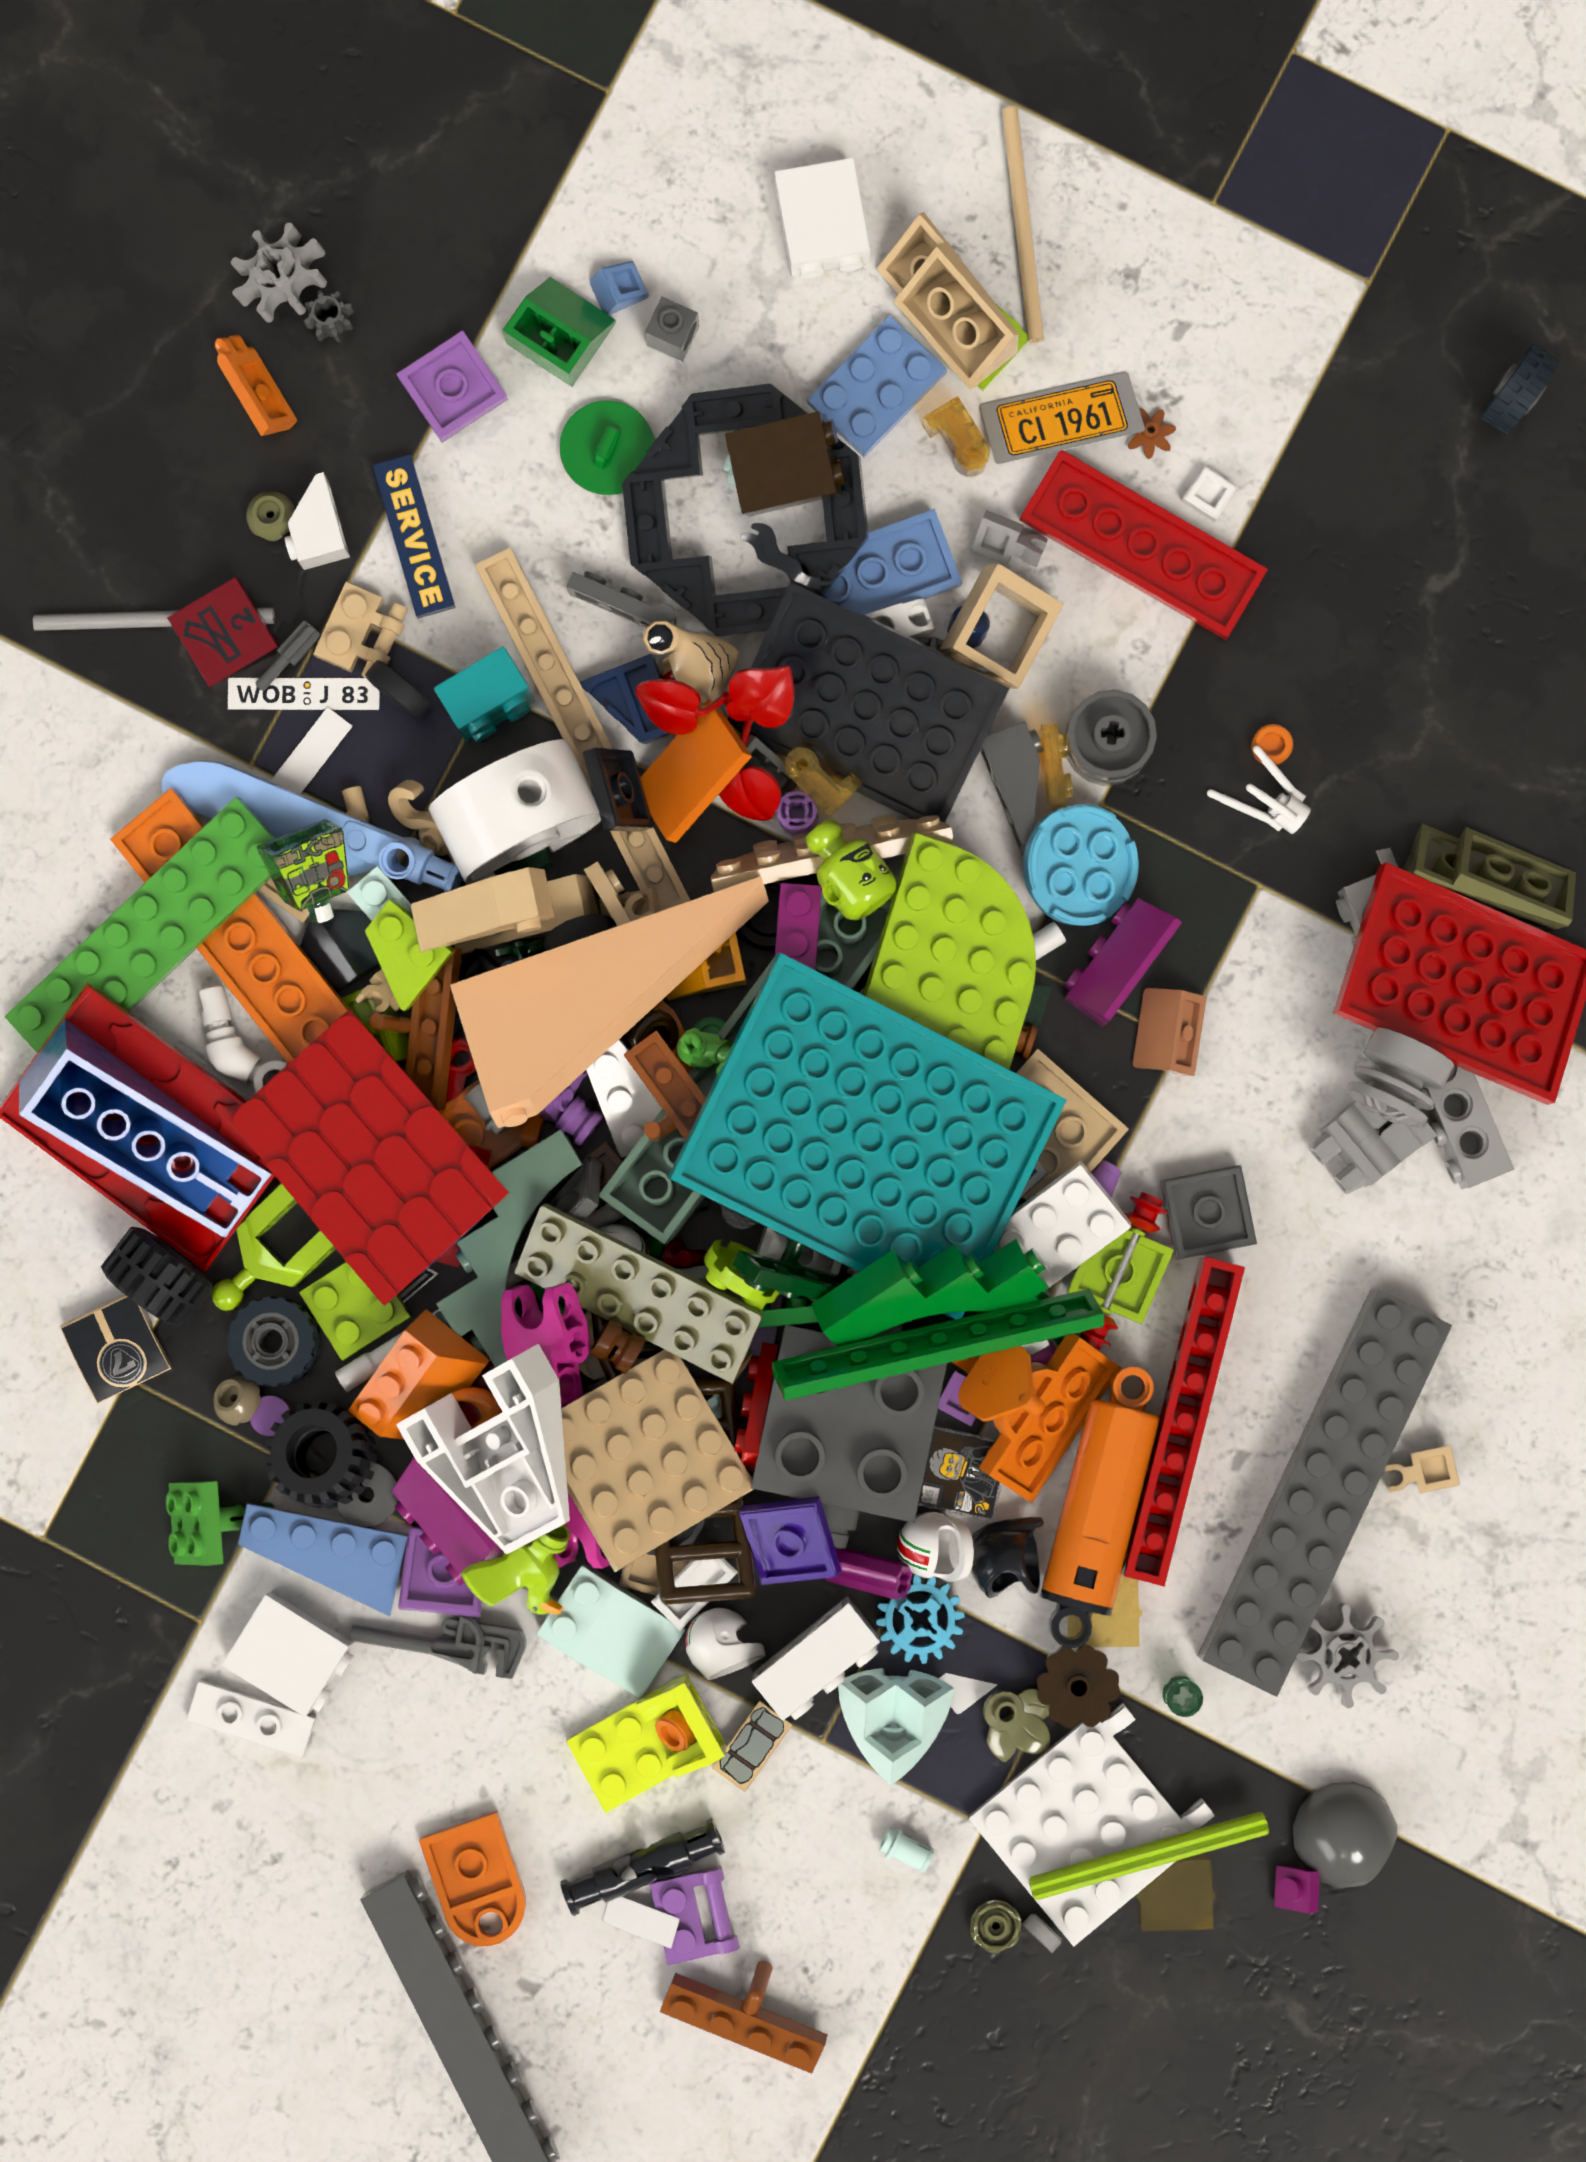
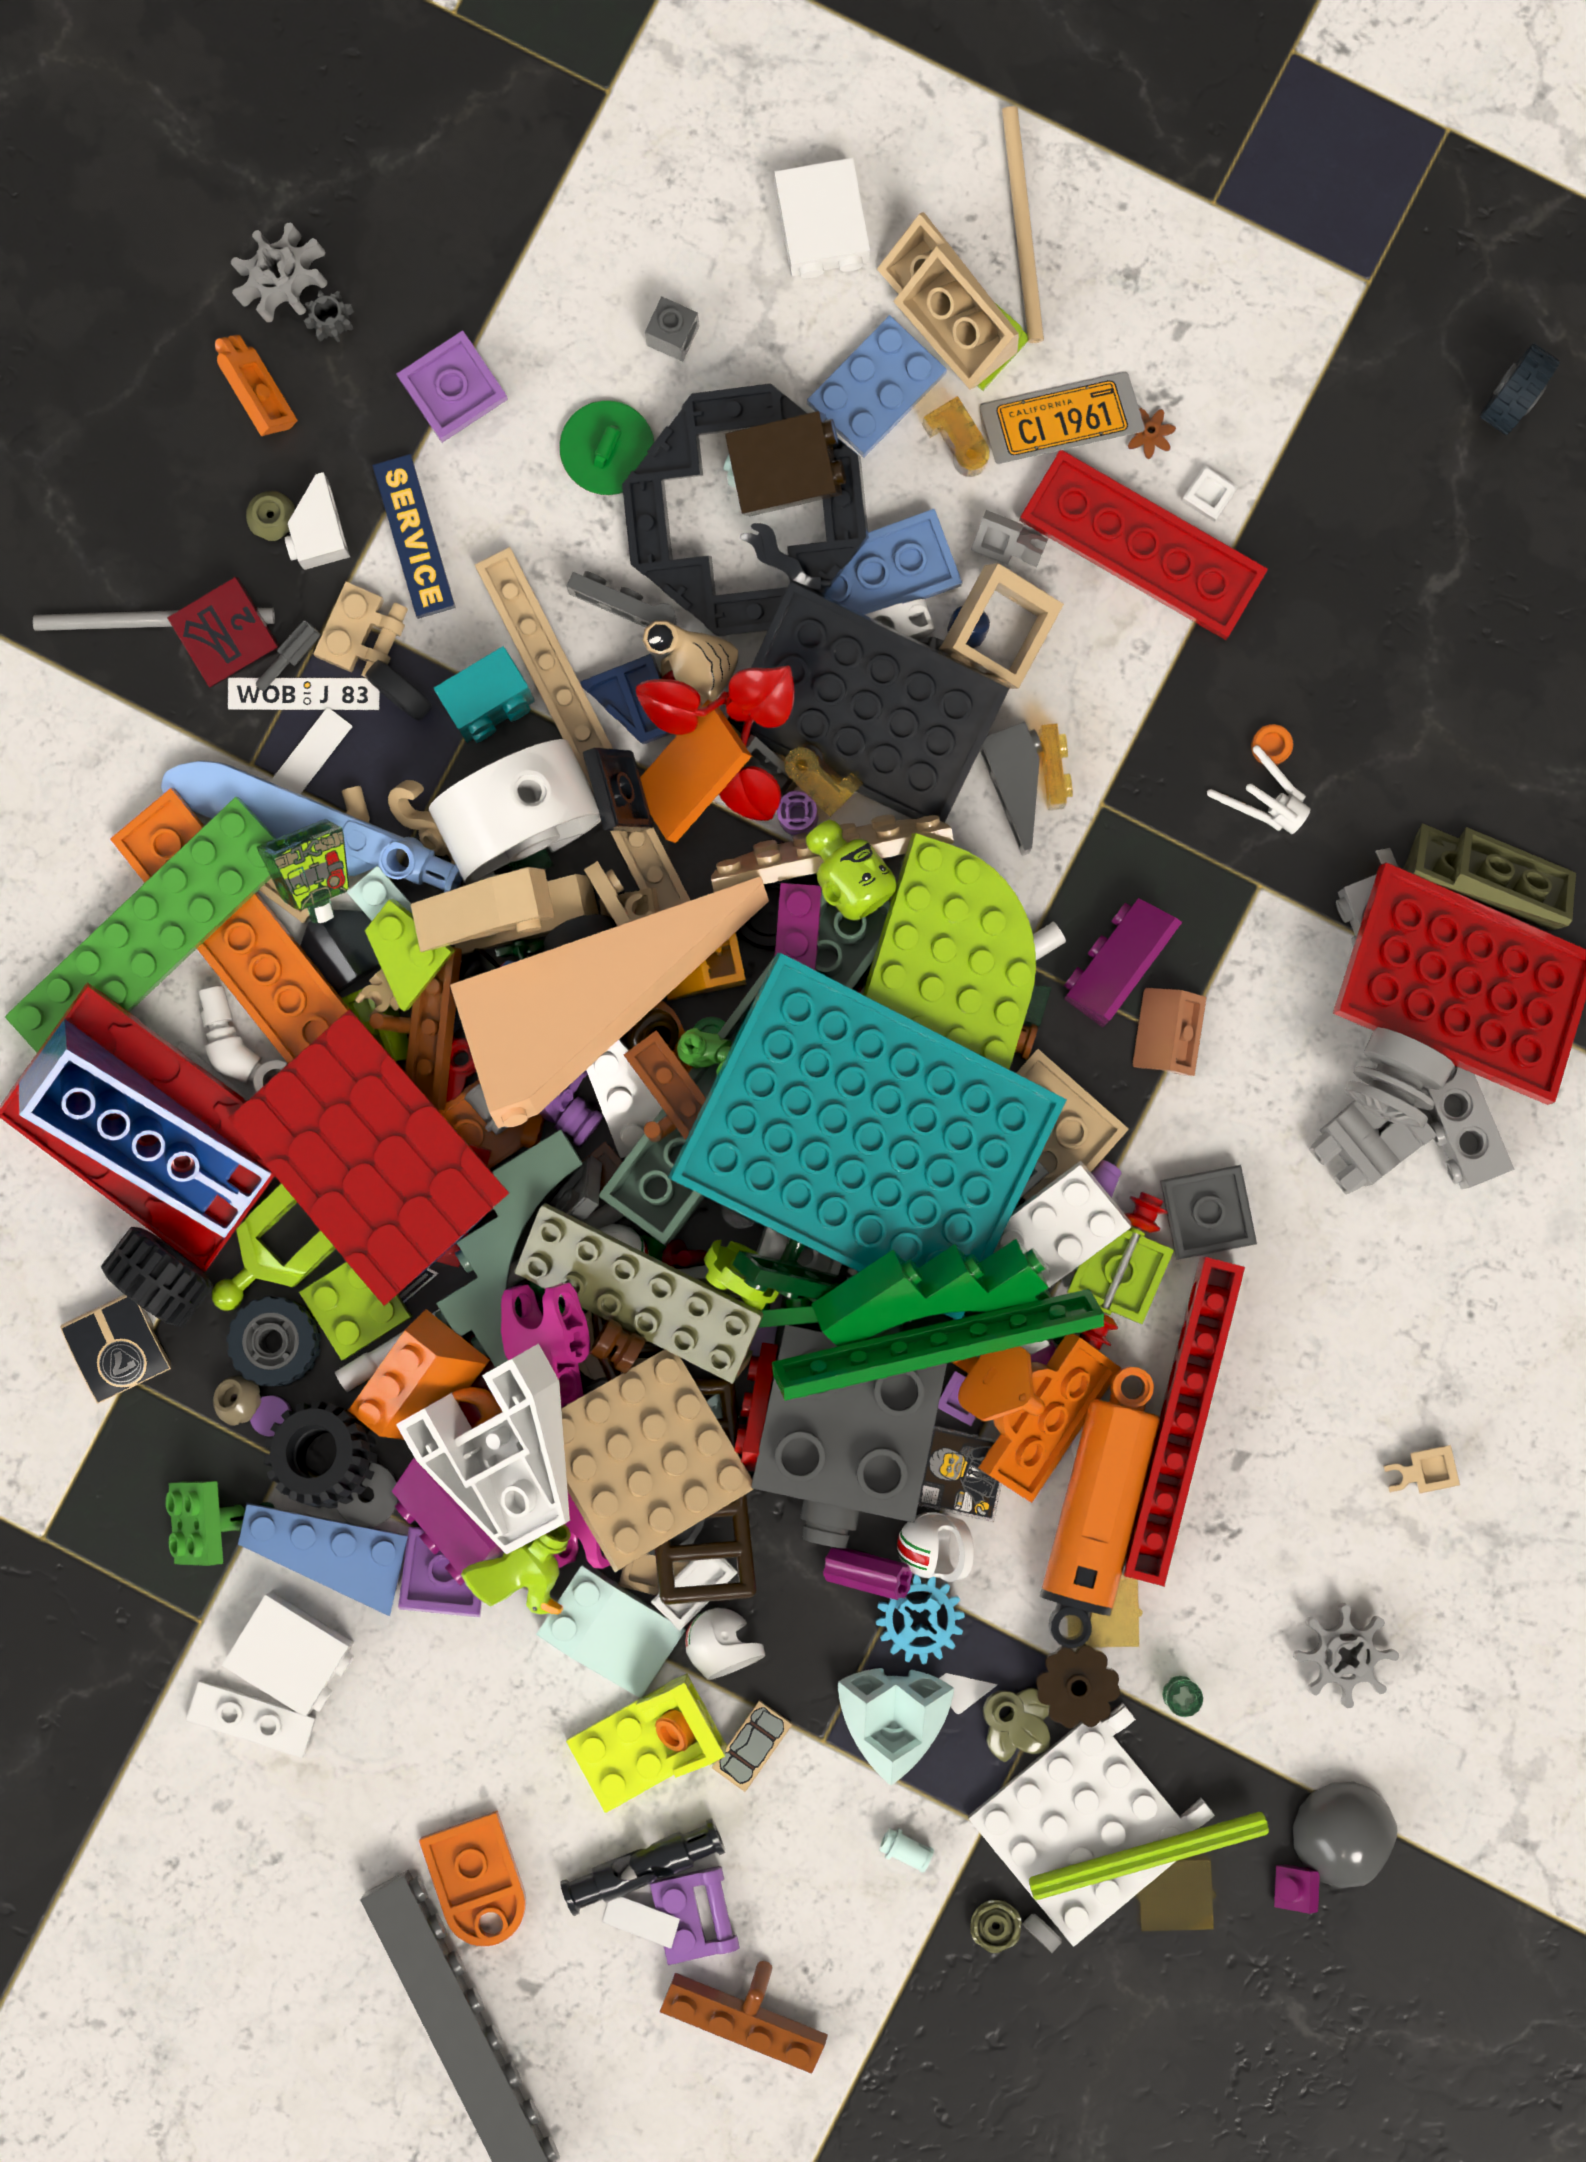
dark grey piece [350,1615,527,1679] -> none
green slope [502,277,616,387] -> none
medium blue slope [590,261,649,315] -> none
dark purple plate [739,1497,842,1585] -> none
white brick [752,1596,880,1721] -> none
black piece [970,1517,1044,1598] -> none
medium azure tile [1023,804,1139,926] -> none
dark grey wheel [1064,689,1157,786] -> none
dark grey brick [1197,1289,1452,1697] -> none

